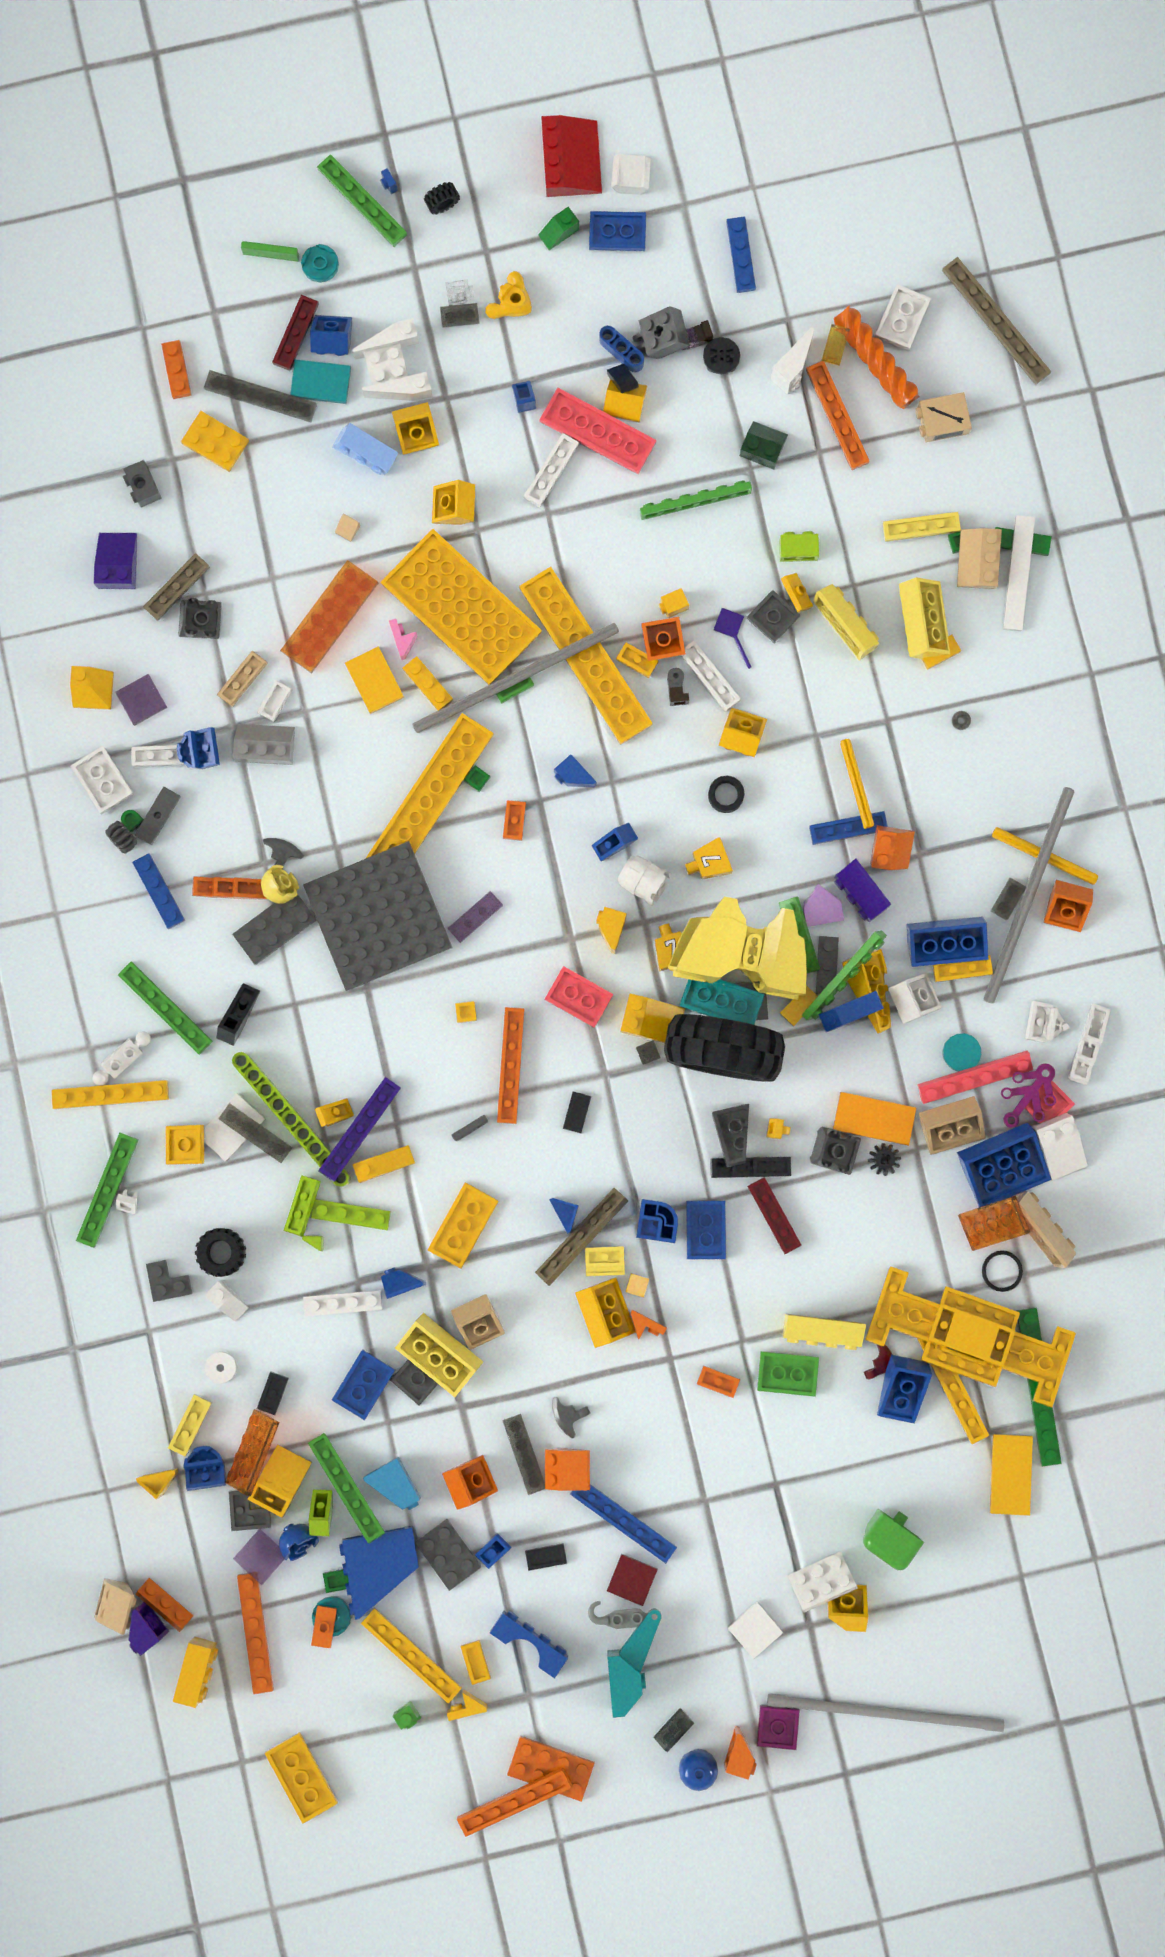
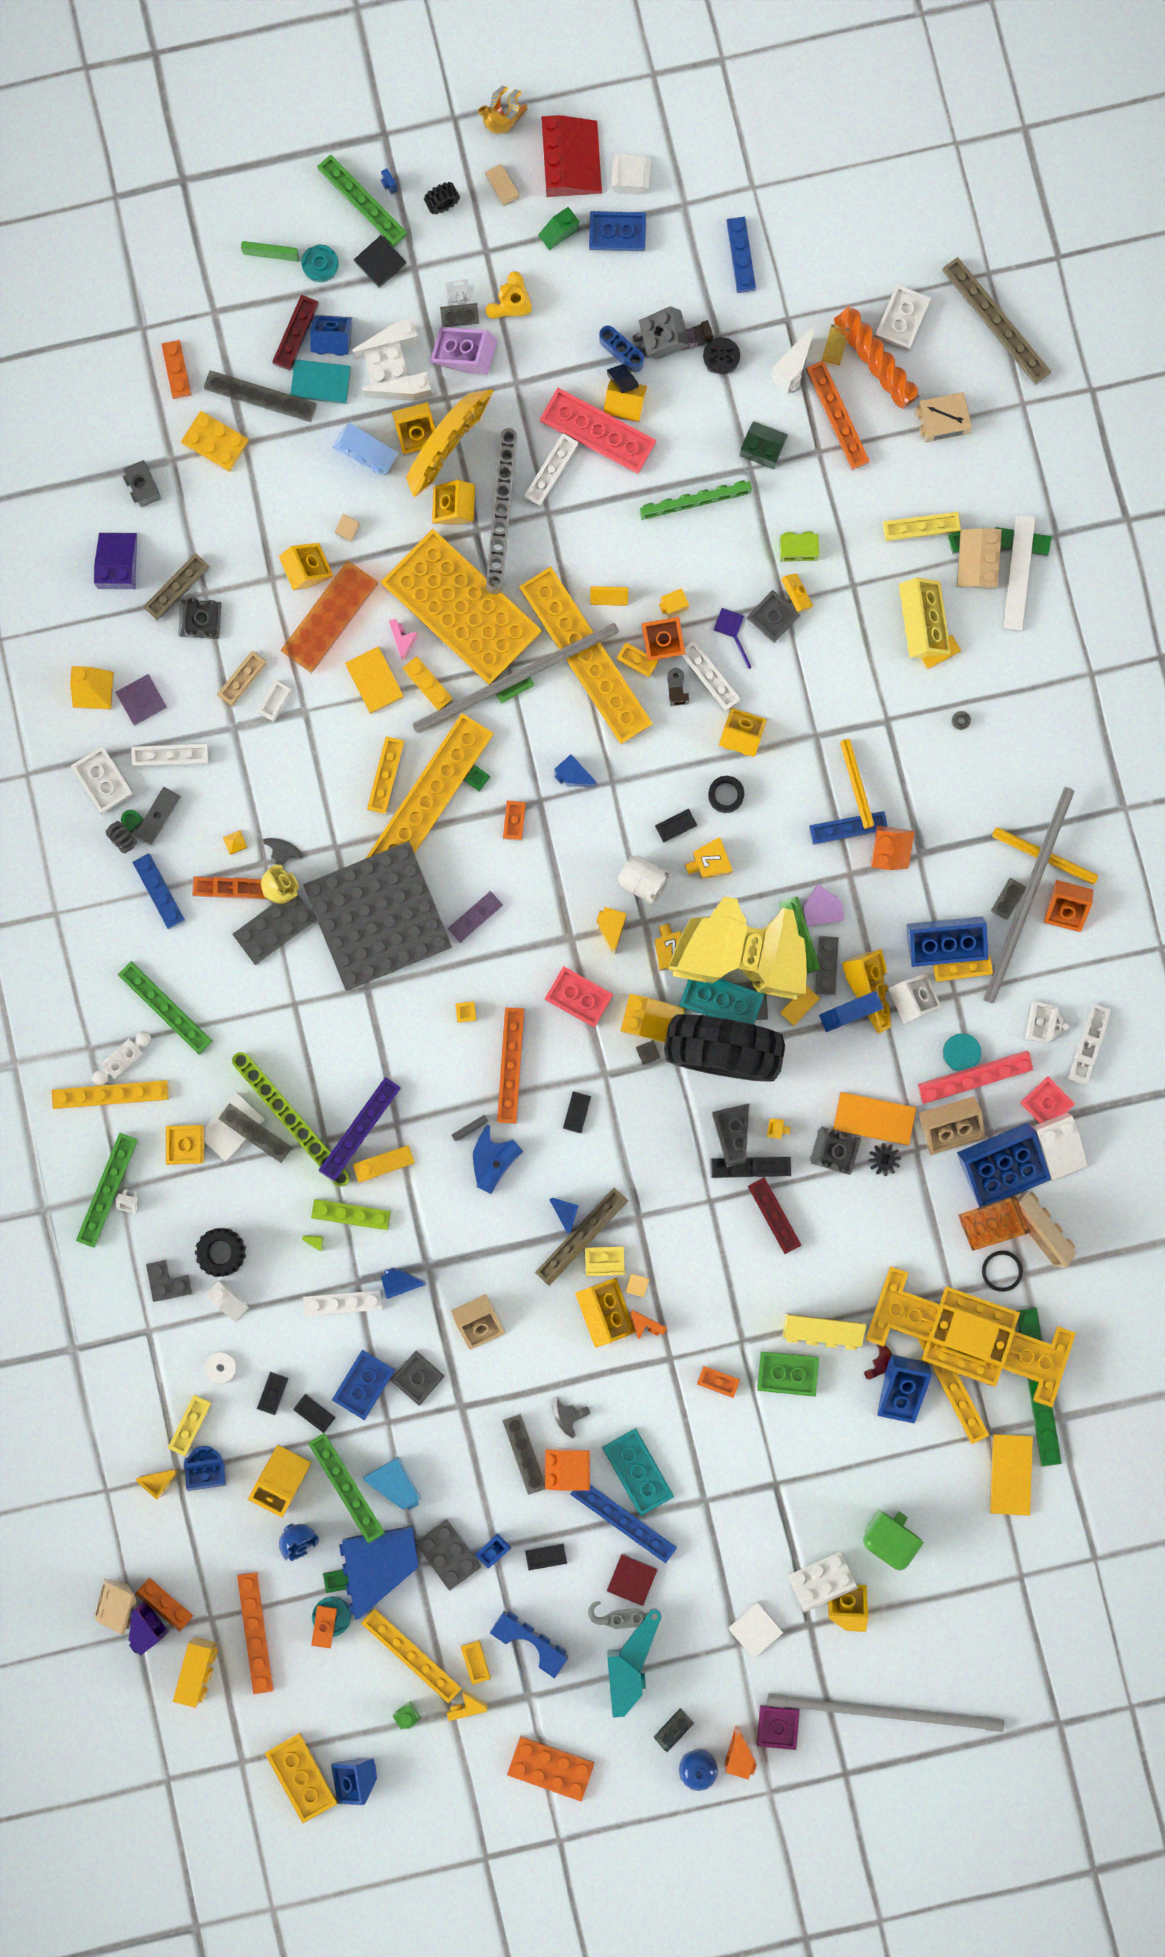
blue slope [177,727,220,769] -> none
black slope [216,983,260,1046] -> none
clear orange plate [226,1409,280,1496] -> none
dark grey plate [229,1489,271,1531] -> none
light grey slope [233,724,295,765] -> none
clear purple tile [233,1529,284,1585] -> none
lime plate [283,1175,321,1237] -> none
lime brick [308,1489,333,1536] -> none
yellow slope [315,1098,354,1127] -> none
light yellow slope [395,1313,483,1397] -> none
yellow tile [428,1182,499,1269] -> none
orange slope [442,1455,498,1510] -> none
orange plate [457,1768,572,1837] -> none
blue slope [512,381,536,413] -> none
blue slope [592,823,638,861] -> none
blue brick [636,1199,678,1243] -> none
blue plate [686,1201,726,1259] -> none
bright green plate [802,930,887,1020] -> none
light yellow slope [813,584,879,661] -> none
dark purple slope [834,859,891,922] -> none
magenta plant [1001,1063,1056,1128] -> none
none -> yellow slope [223,830,248,855]
none -> yellow slope [279,543,333,590]
none -> black tile [293,1394,336,1433]
none -> blue slope [331,1758,377,1805]
none -> black tile [353,235,407,288]
none -> yellow plate [367,736,405,815]
none -> yellow brick [406,389,494,497]
none -> lavender slope [430,327,498,375]
none -> blue pin [473,1125,524,1194]
none -> pearl gold piece [478,85,527,135]
none -> tan tile [485,164,520,206]
none -> light grey beam [486,428,517,595]
none -> yellow slope [590,586,628,606]
none -> teal tile [602,1428,674,1516]
none -> black tile [655,808,697,843]

